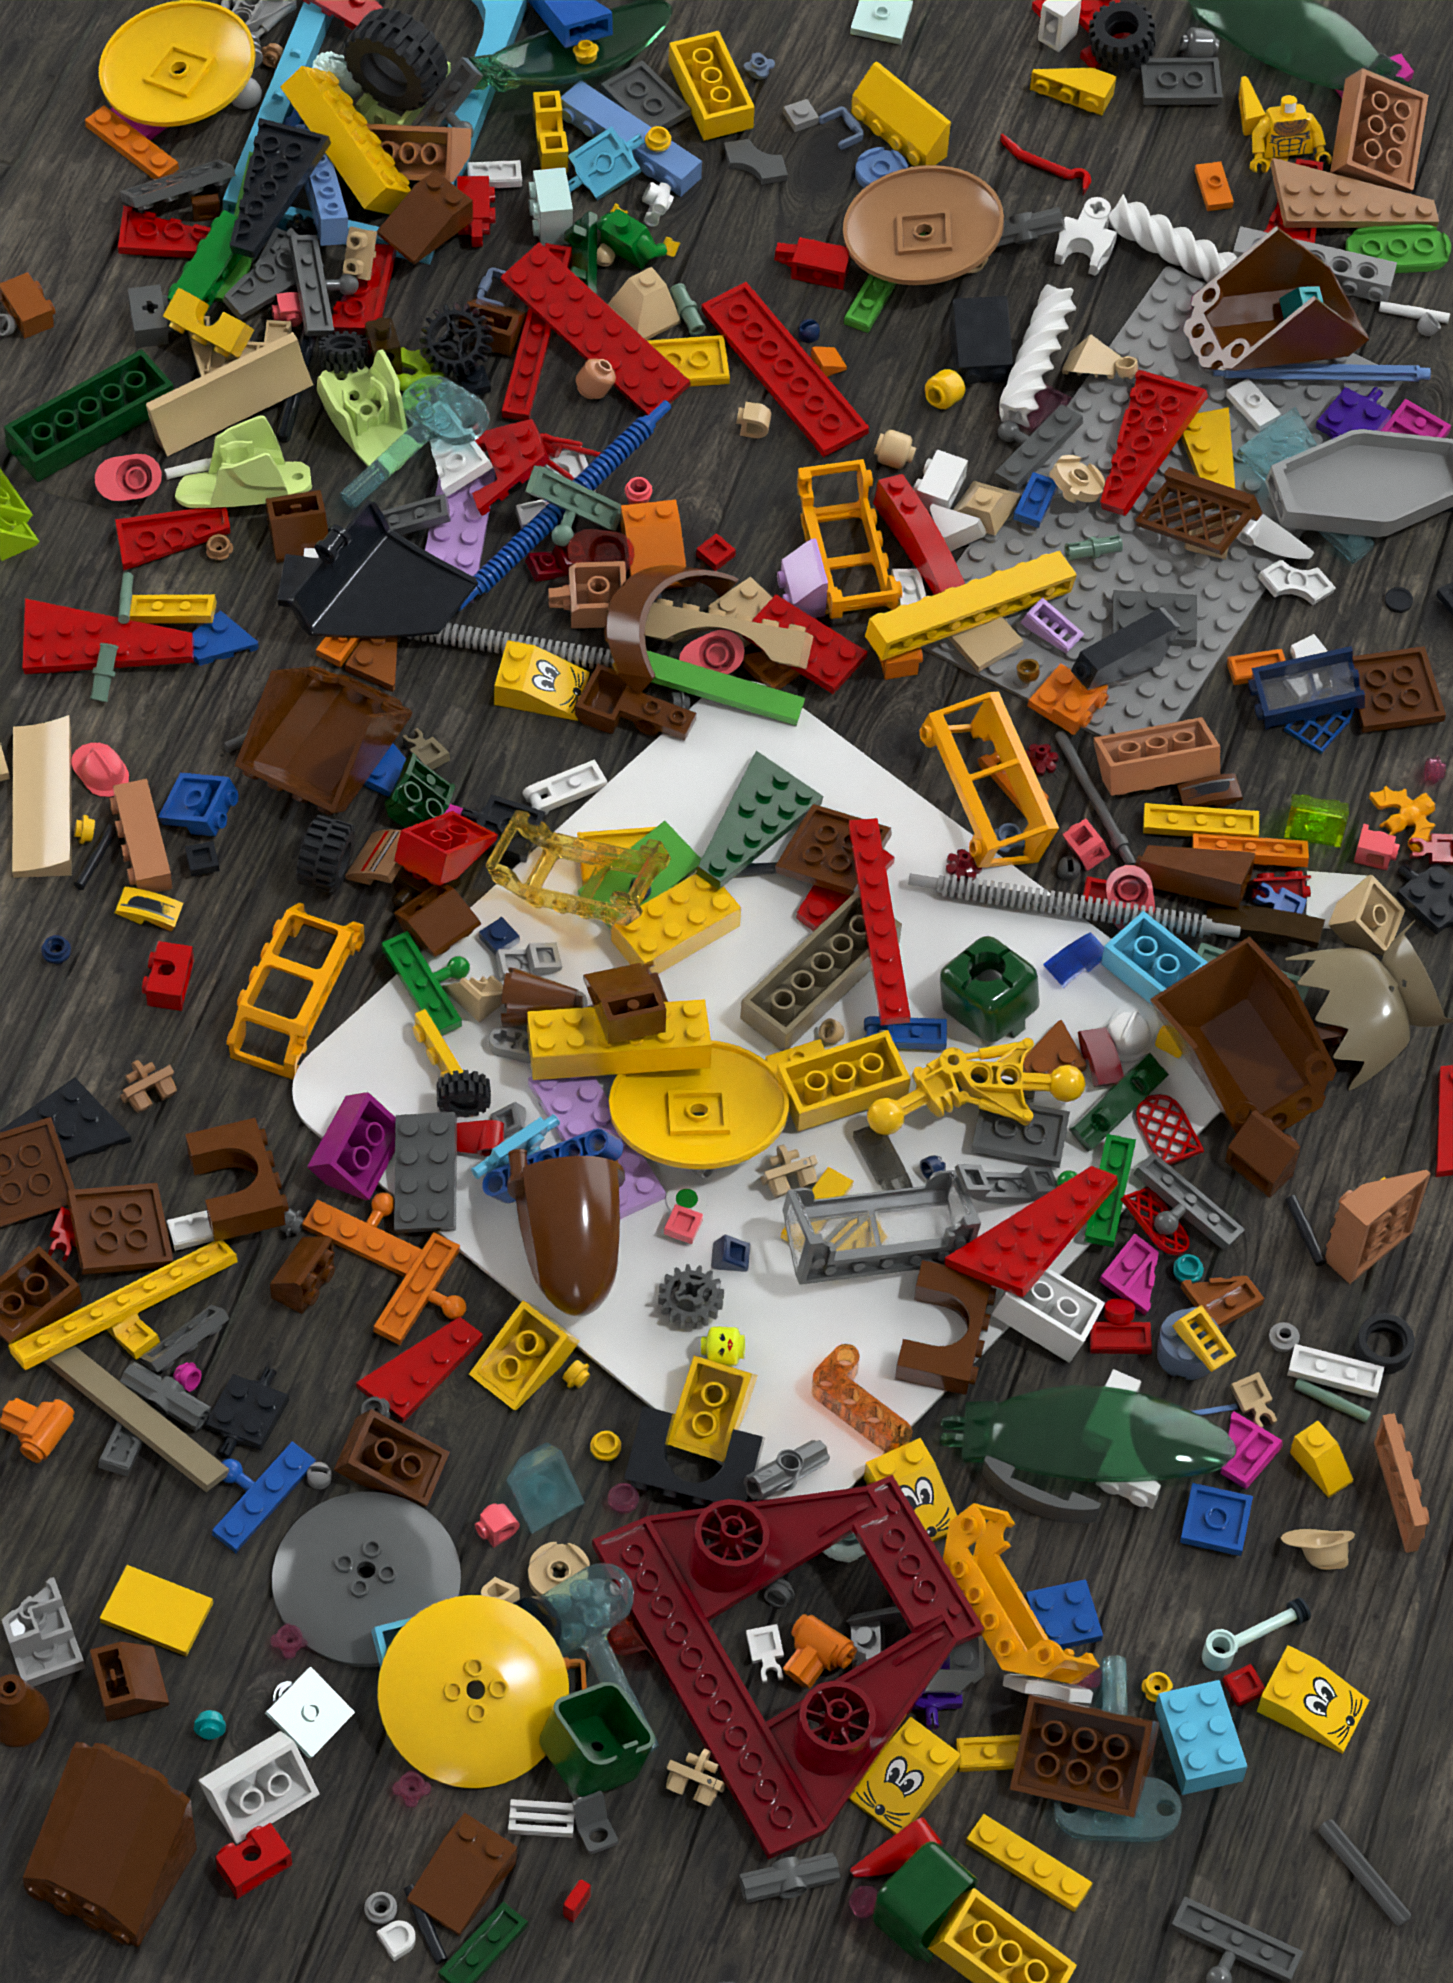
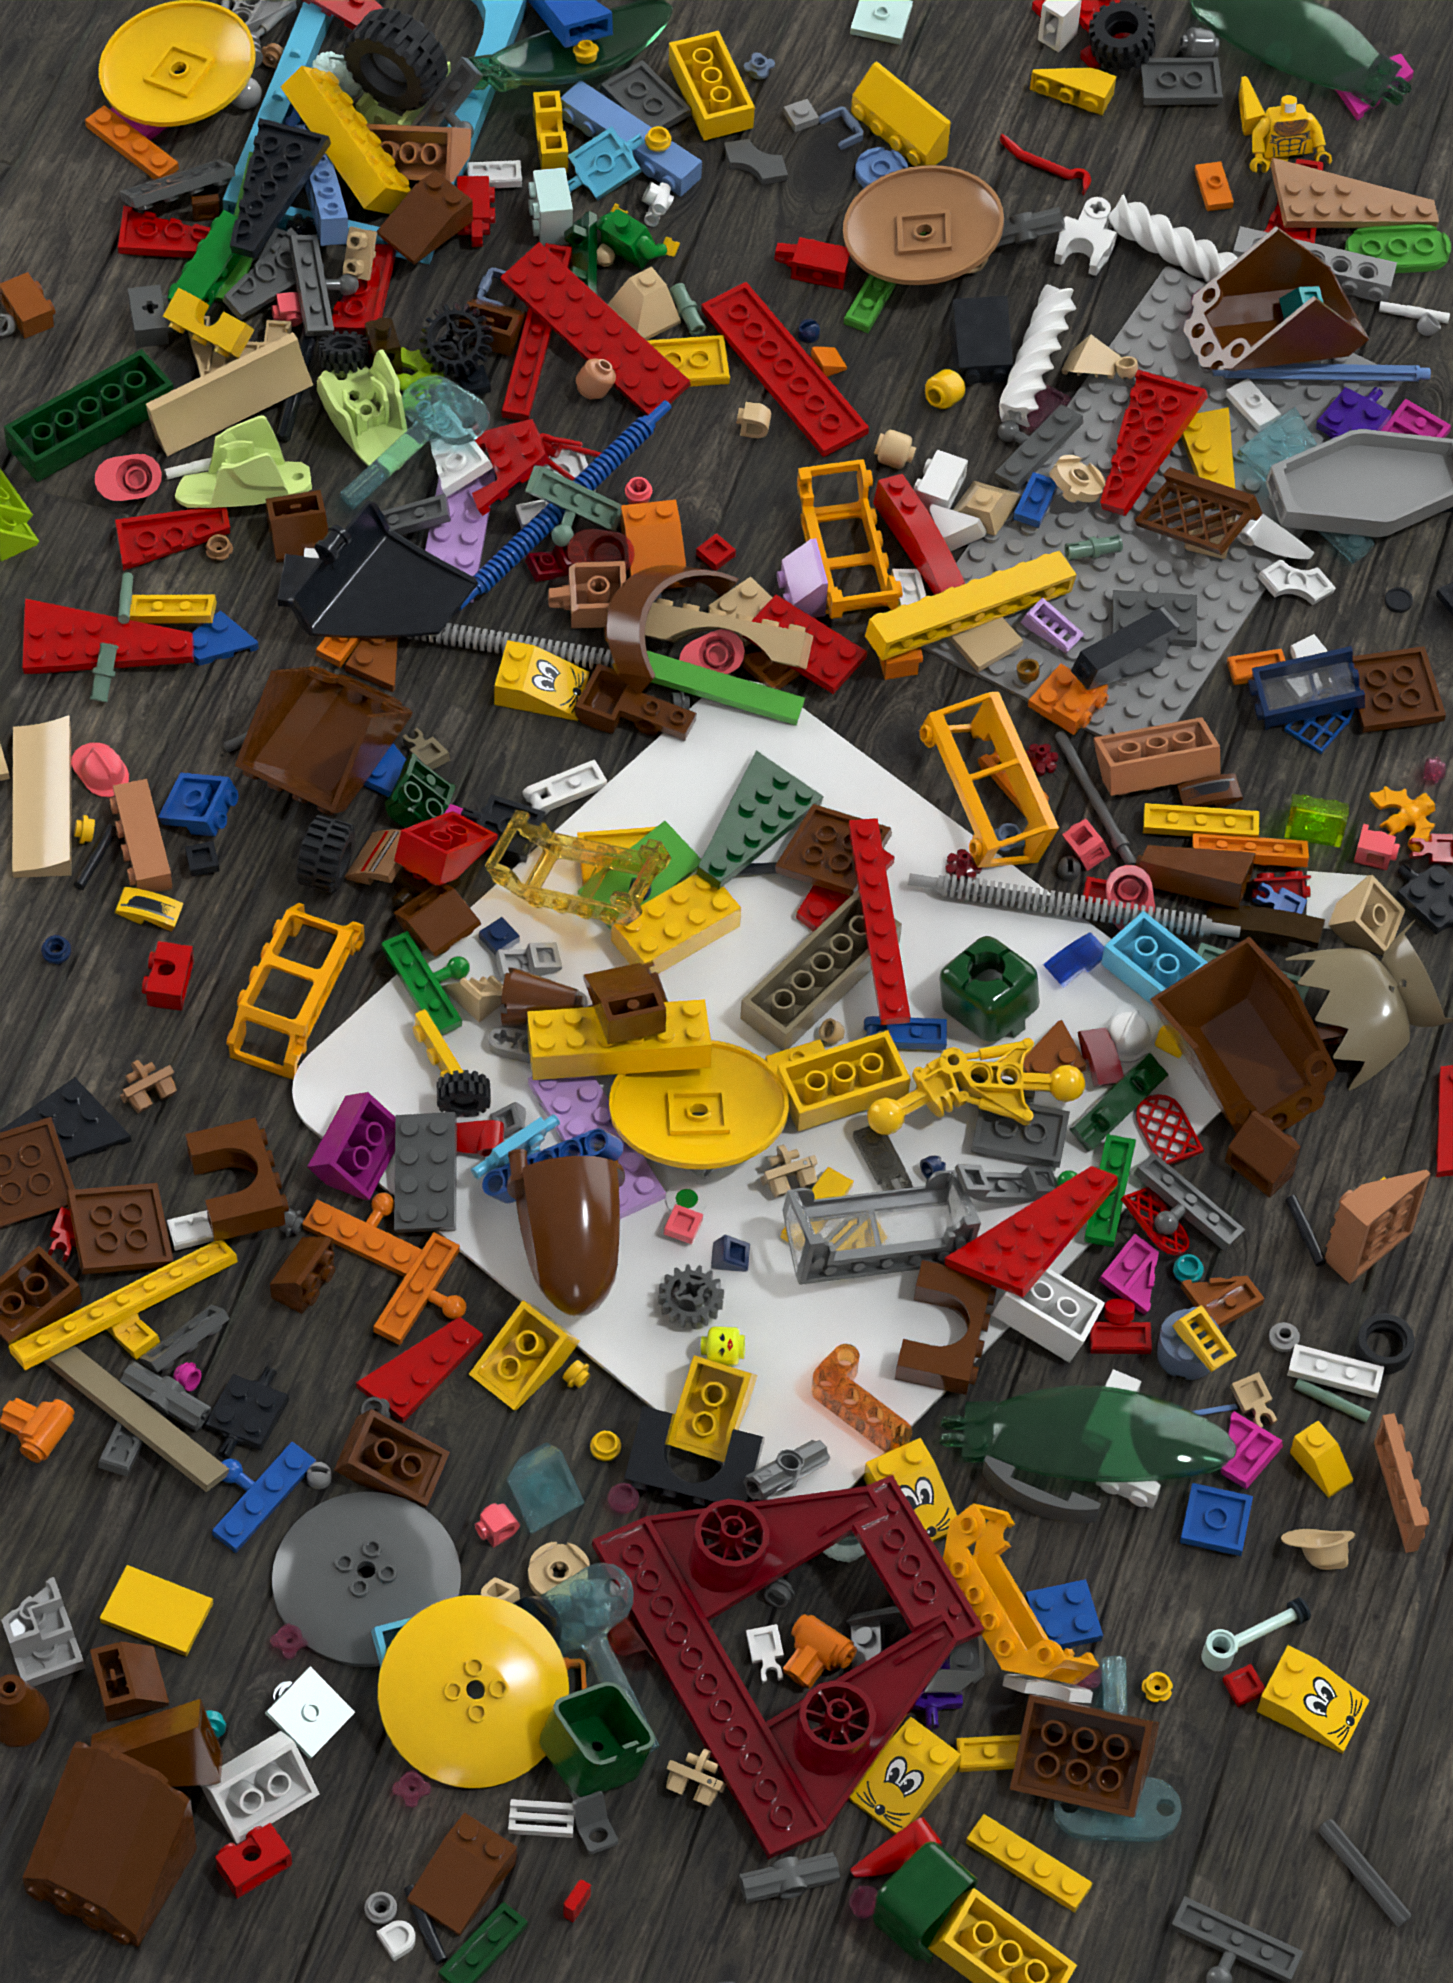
medium azure brick [1155,1680,1247,1795] -> none
nougat slope [1330,68,1429,192] -> none
none -> reddish brown slope [90,1698,223,1787]

